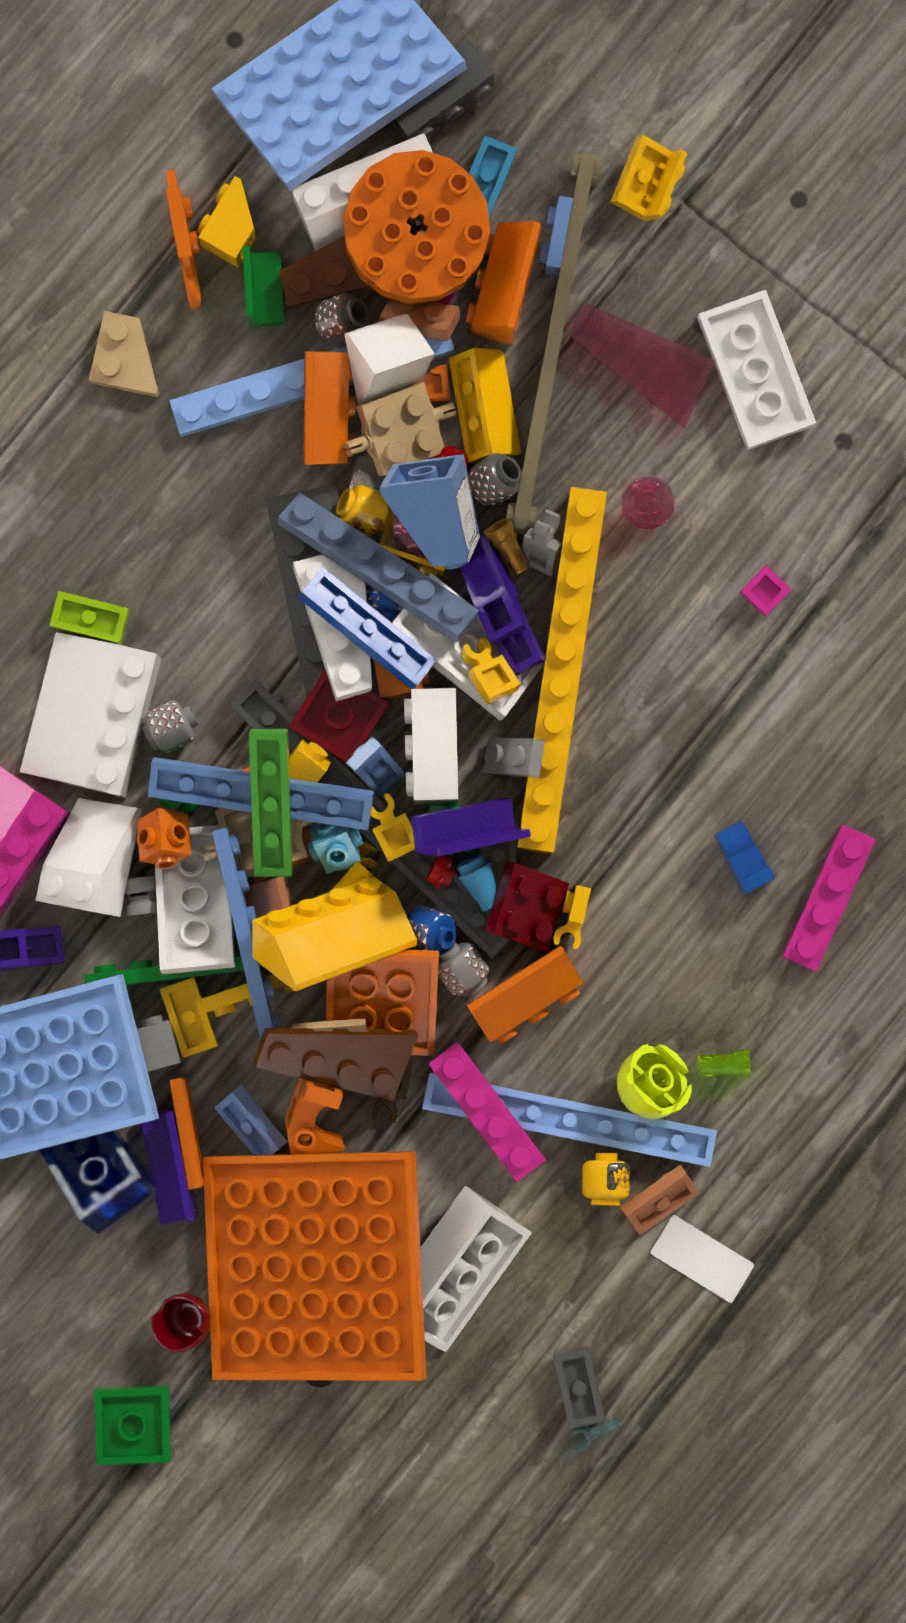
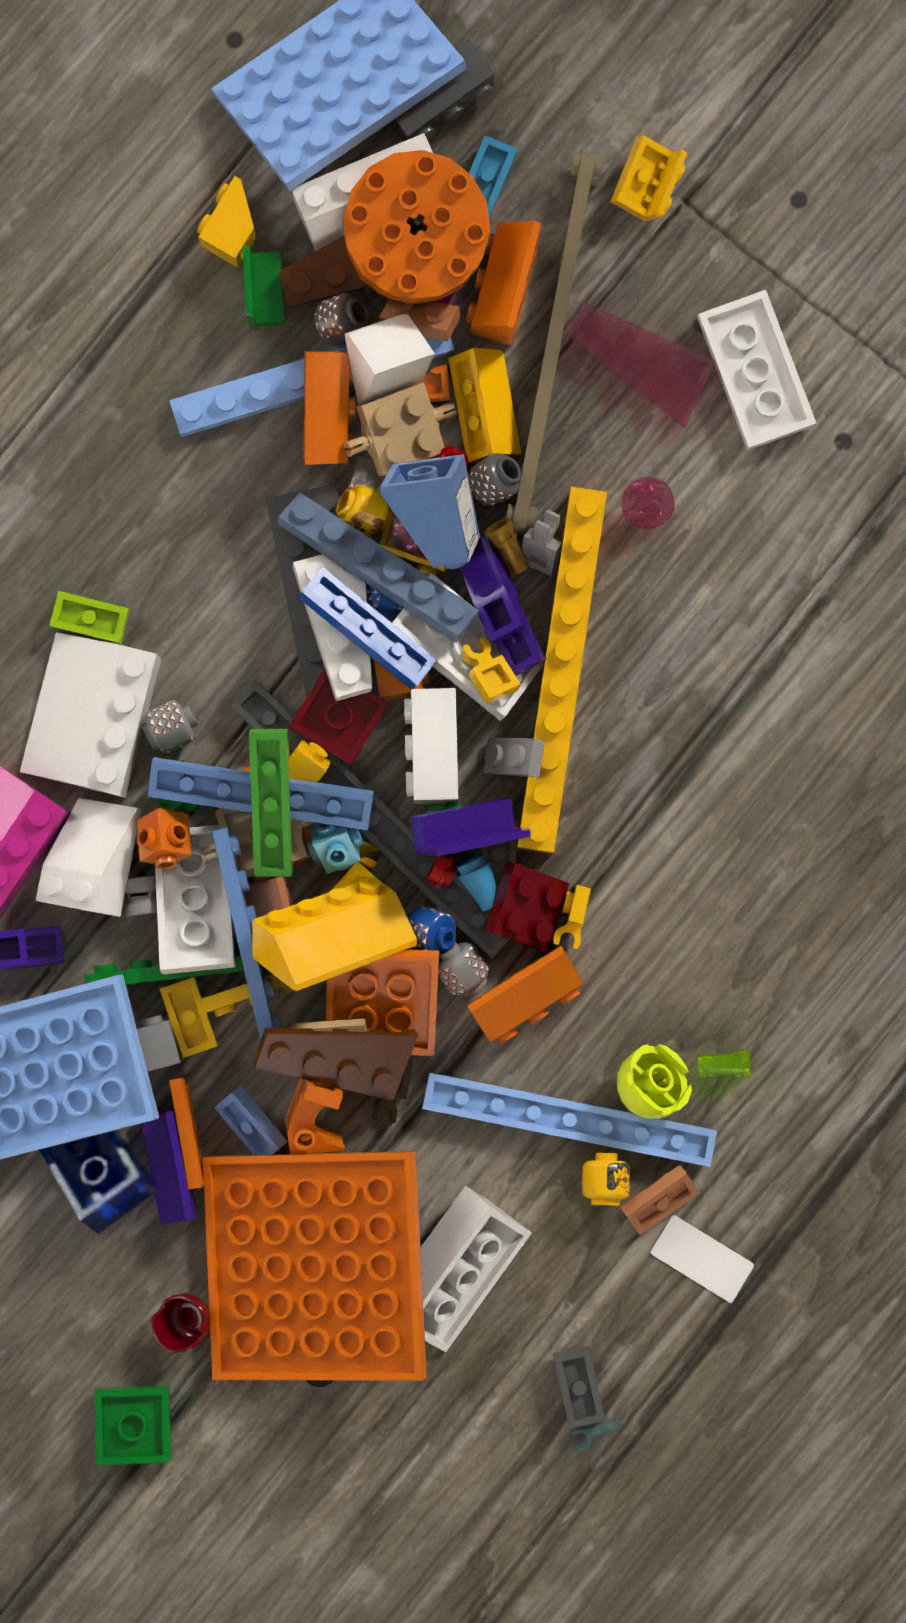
tan wing [89,311,159,397] -> none
orange plate [166,170,201,310] -> none
medium blue plate [346,737,406,799] -> none
yellow plate [371,793,415,863] -> none
dark pink plate [428,1041,546,1182] -> none
medium blue plate [540,196,573,278] -> none
blue leg [714,821,775,895] -> none
dark pink plate [739,565,792,617] -> none
dark pink plate [781,824,876,972] -> none

